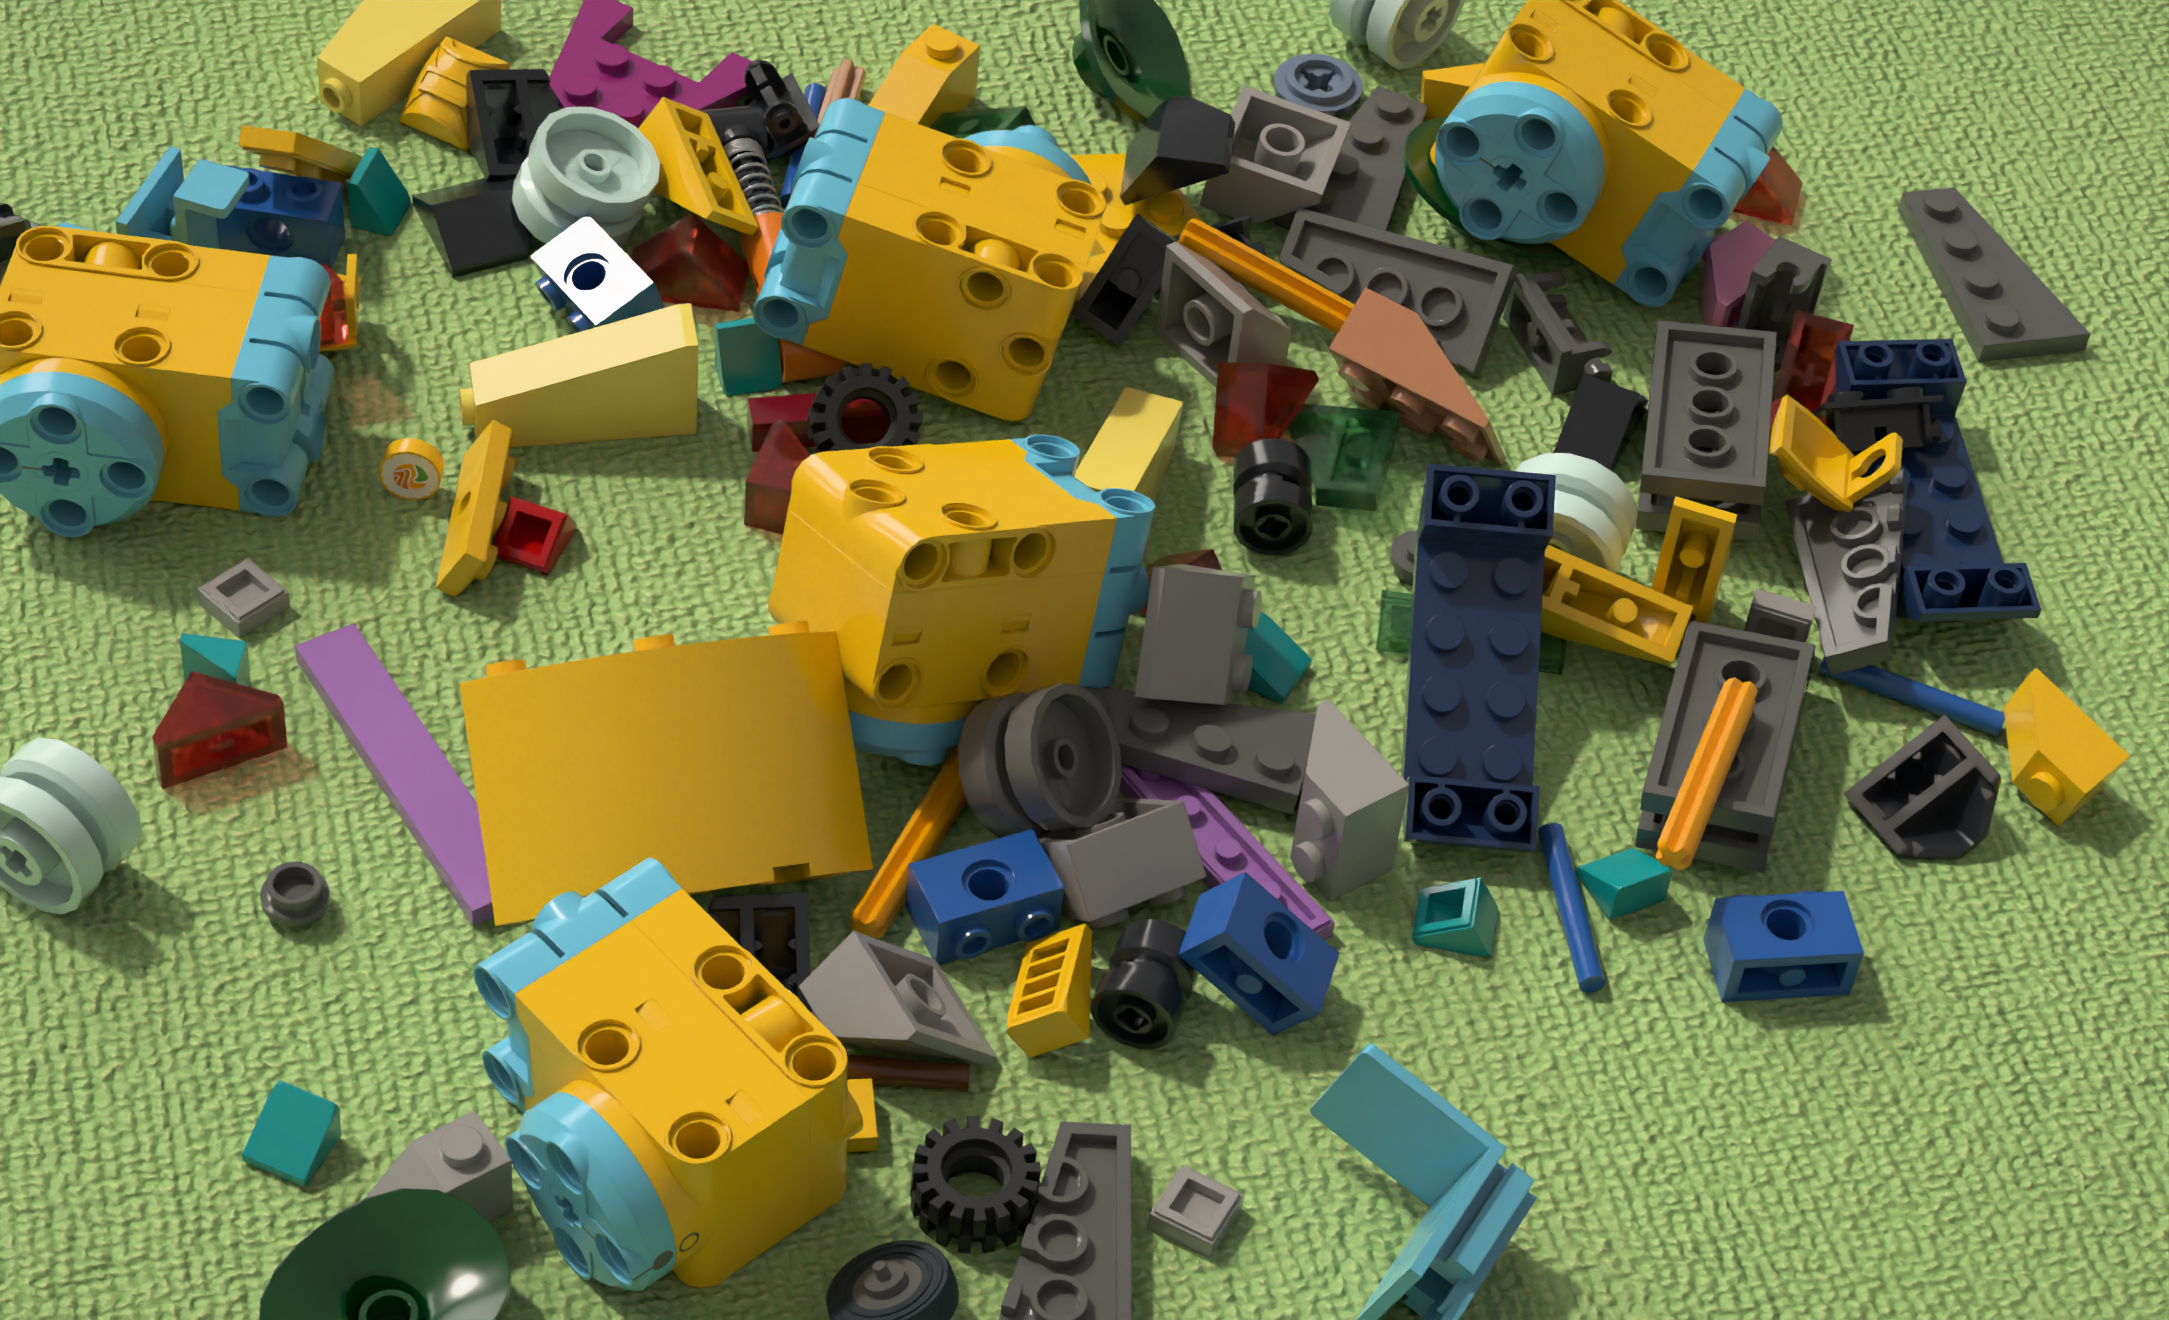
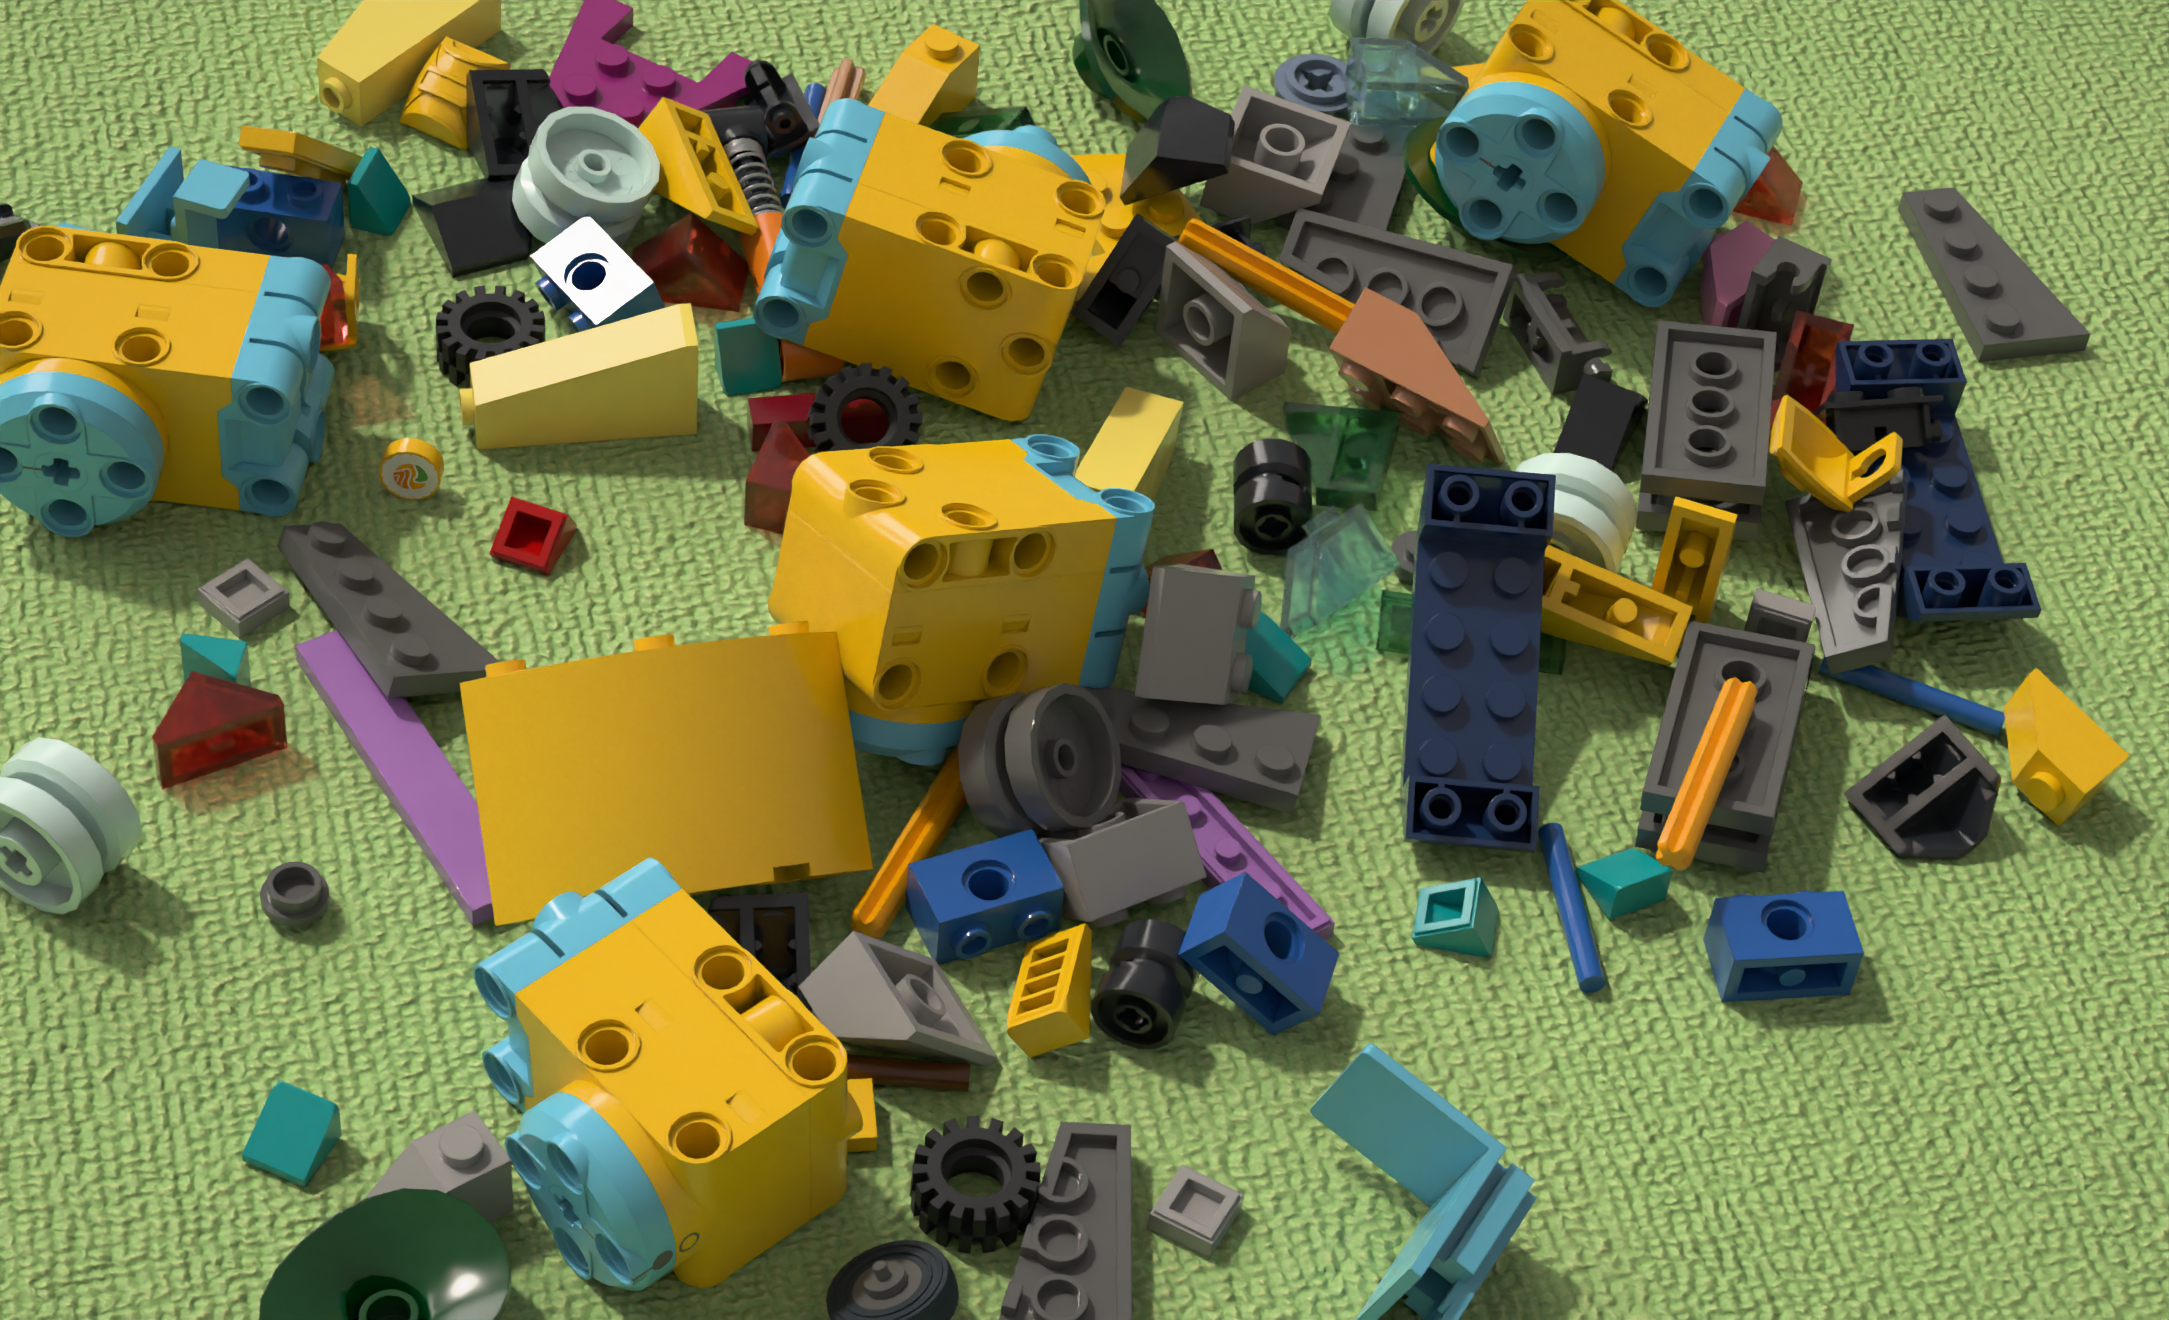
yellow tile [435,420,516,597] -> none
clear red slope [1212,362,1319,457] -> none
light grey slope [1290,699,1409,902] -> none
none -> dark grey wing [277,521,500,698]
none -> black tyre [436,285,546,388]
none -> clear light blue slope [1280,503,1402,639]
none -> clear light blue slope [1344,38,1469,127]

